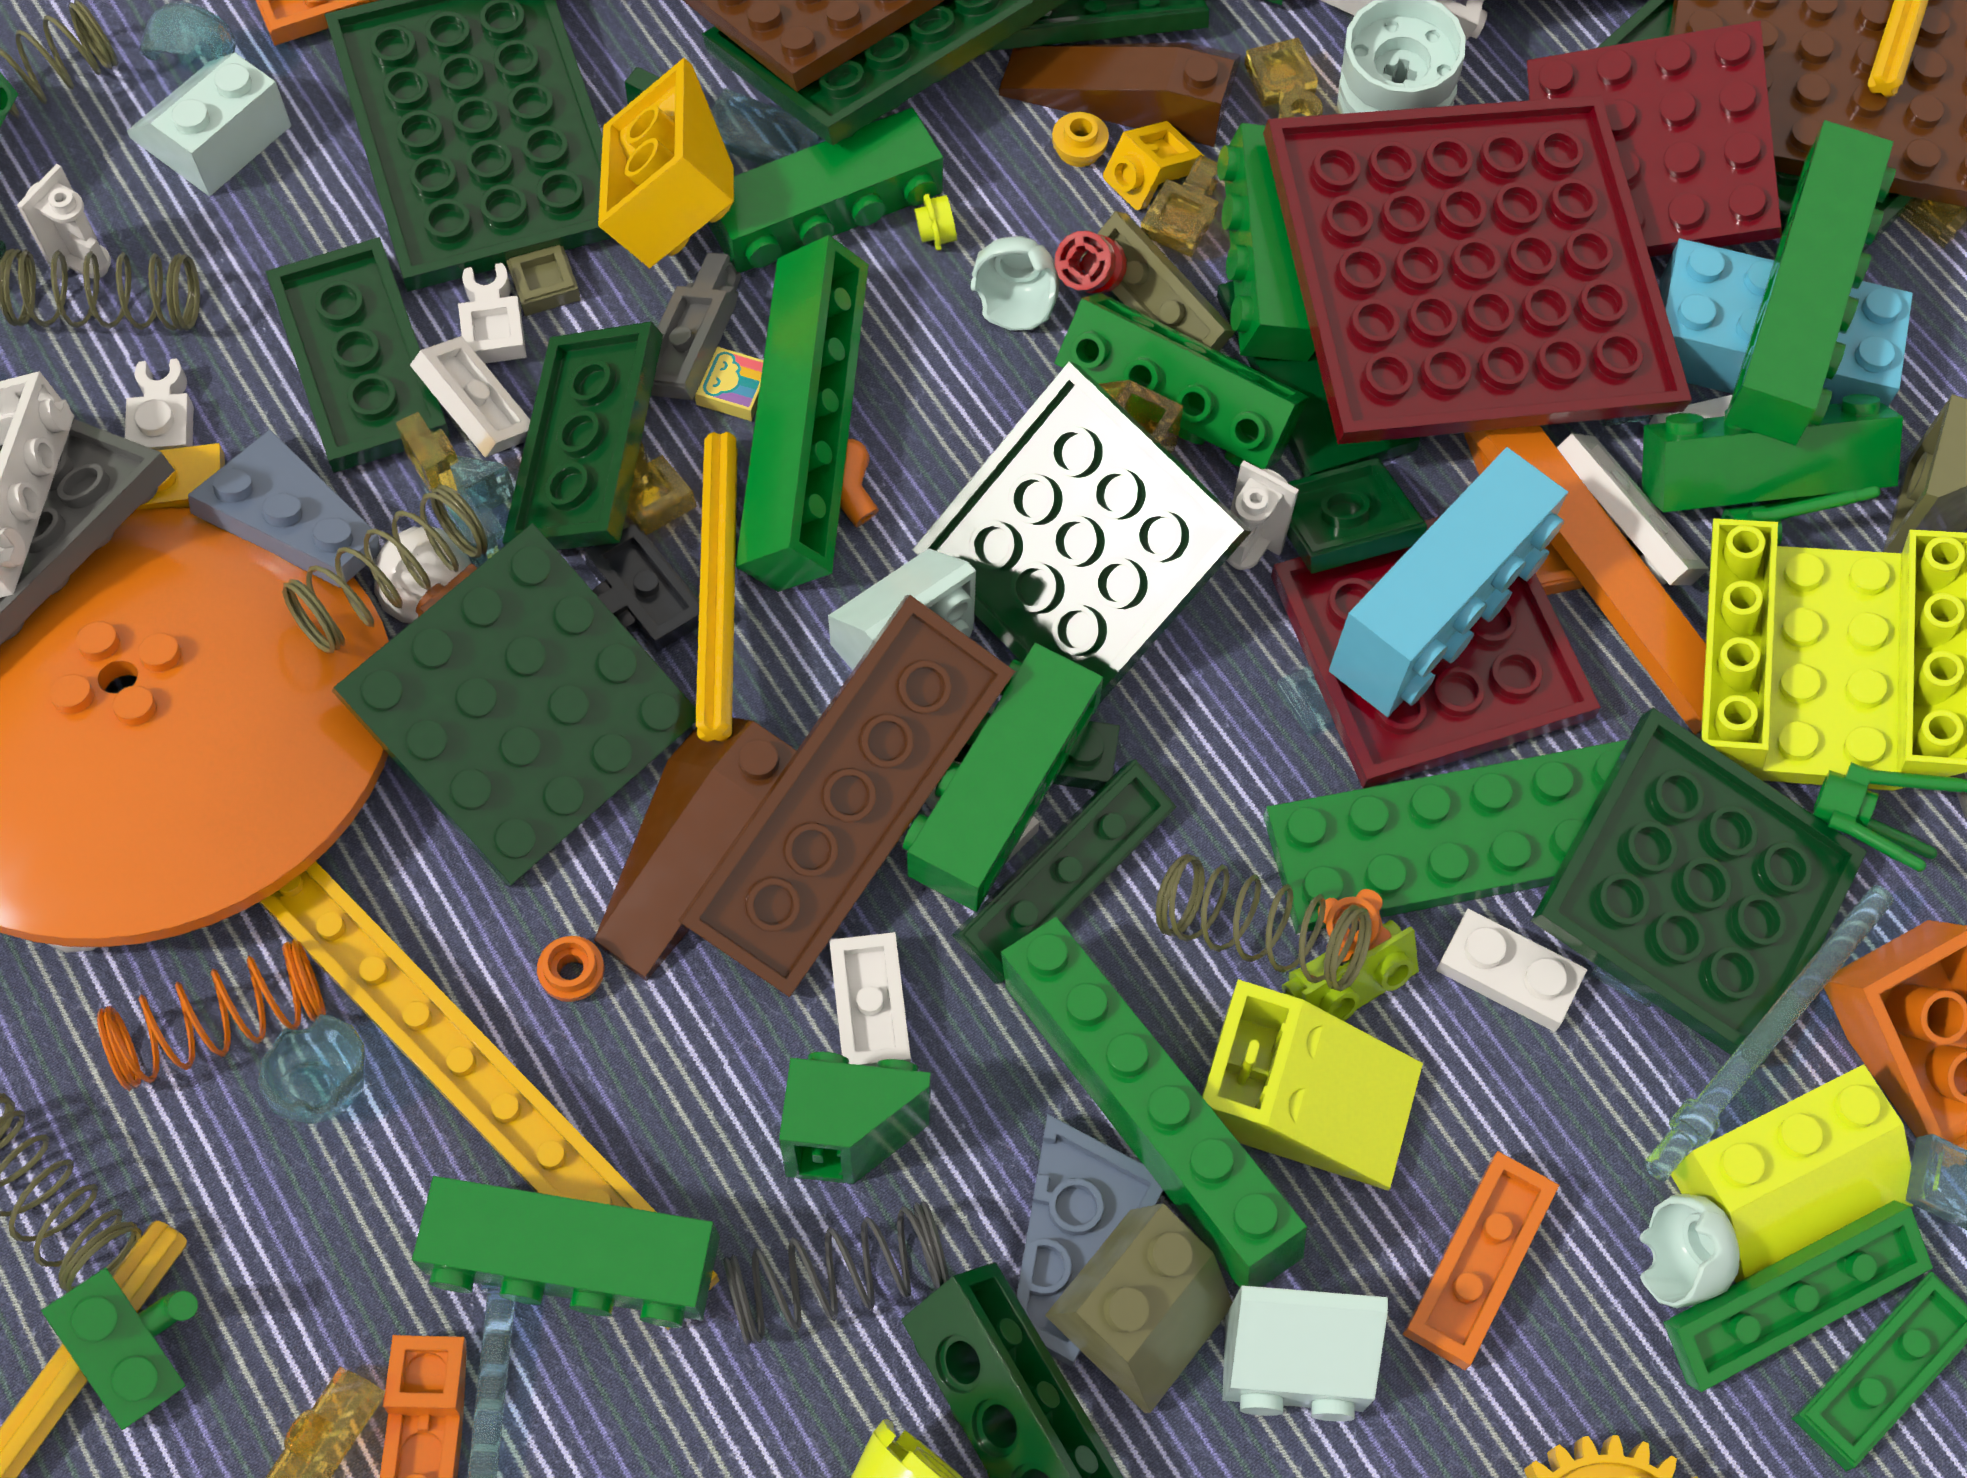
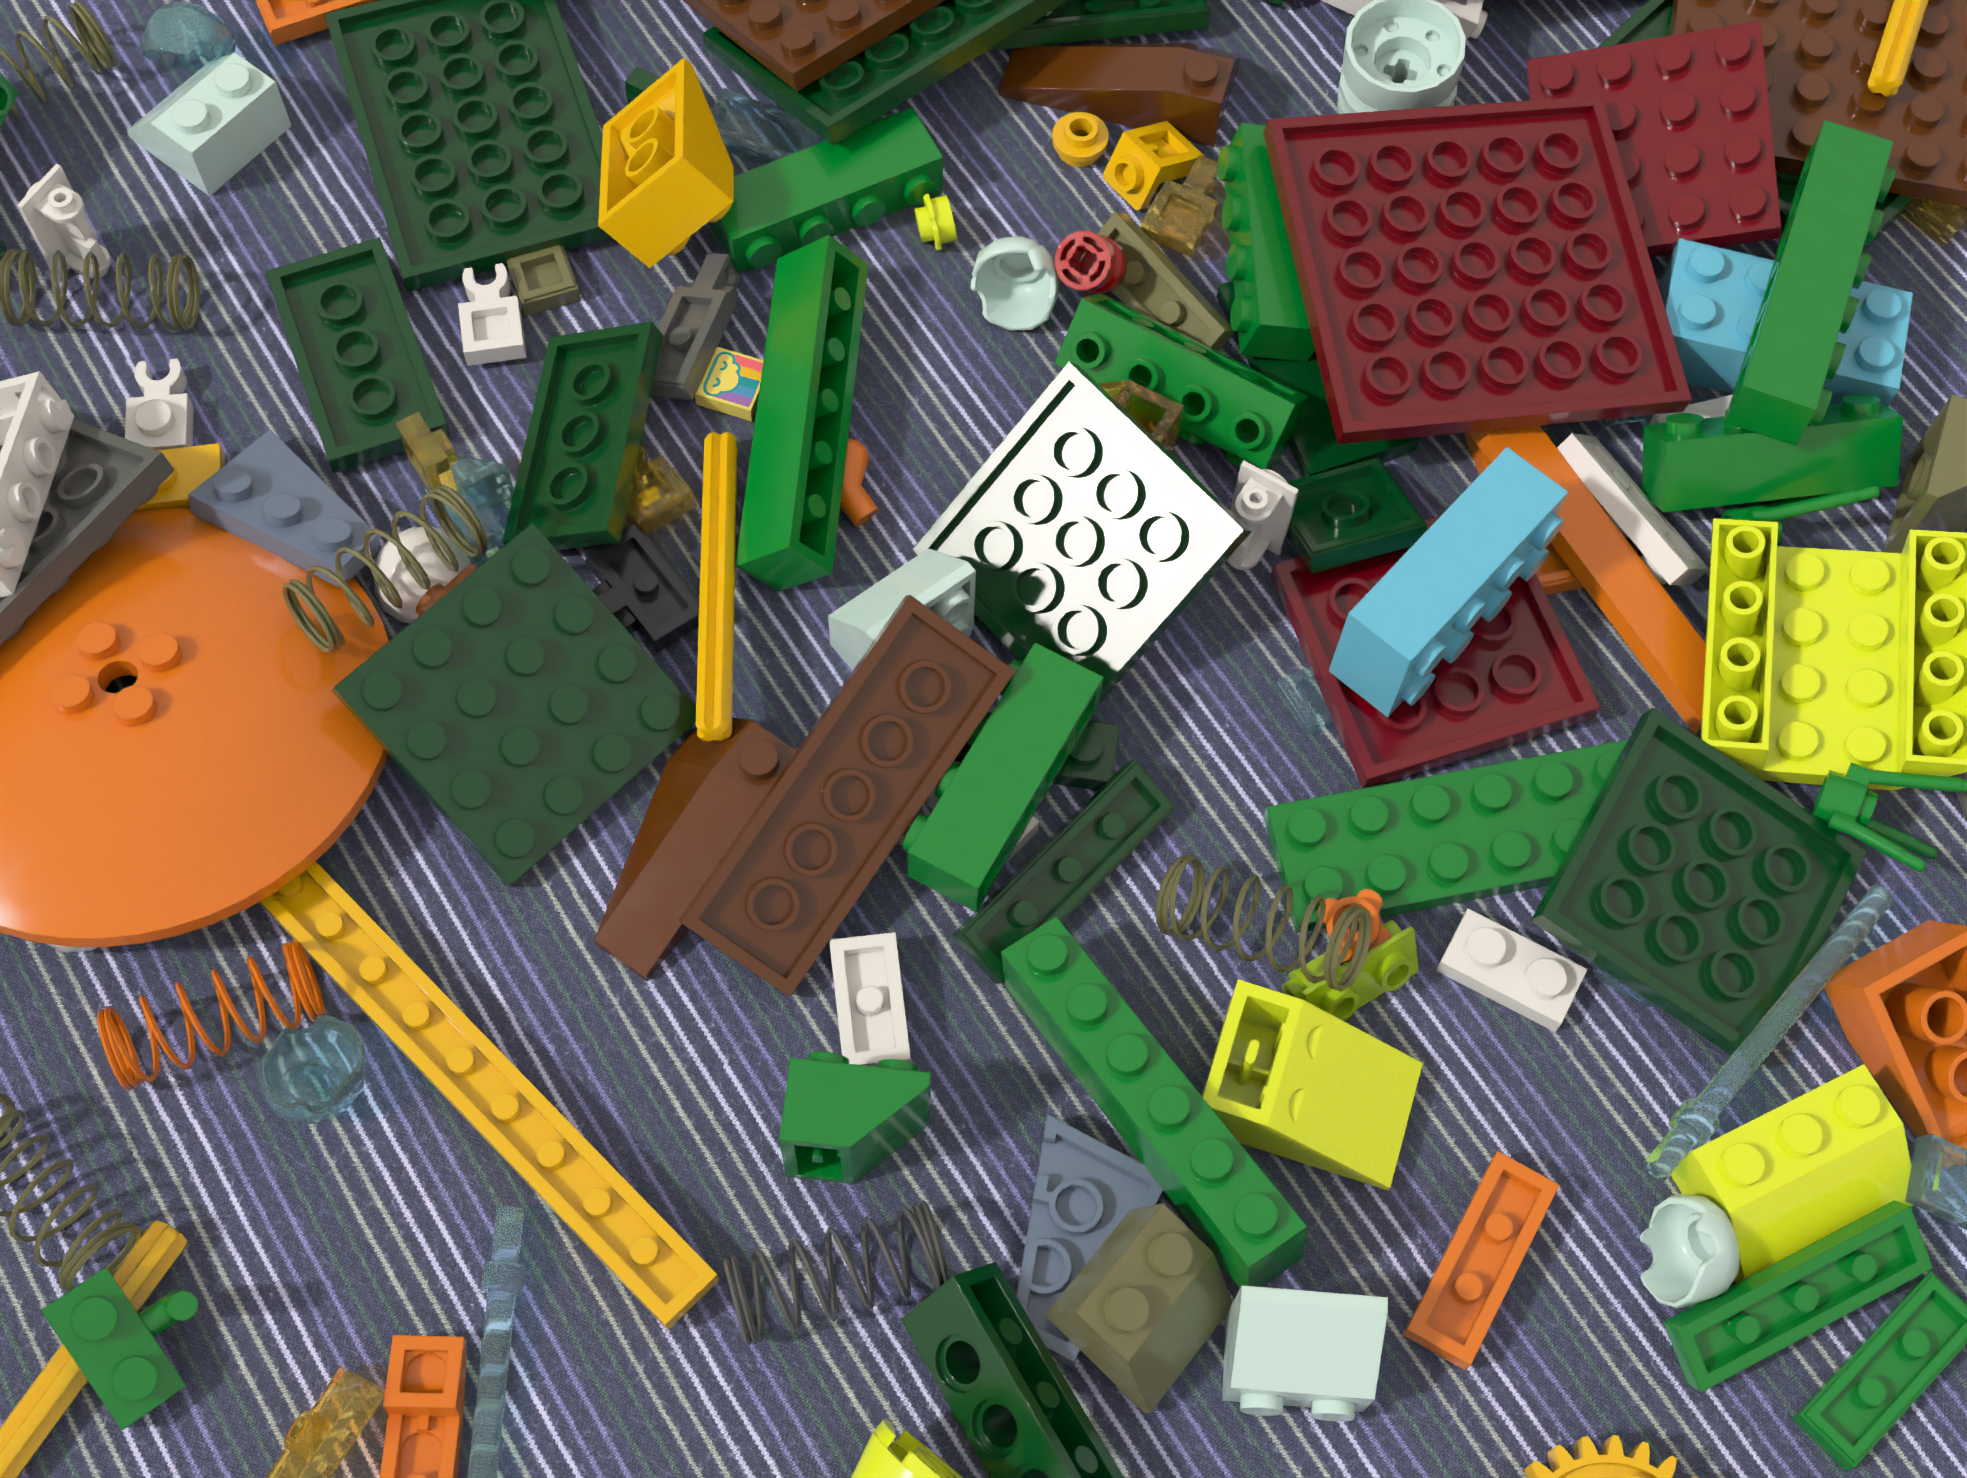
white plate [410,336,530,458] -> none
green brick [412,1176,720,1328] -> none
orange plate [537,936,605,1002] -> none
clear yellow plate [1244,37,1323,118] -> none

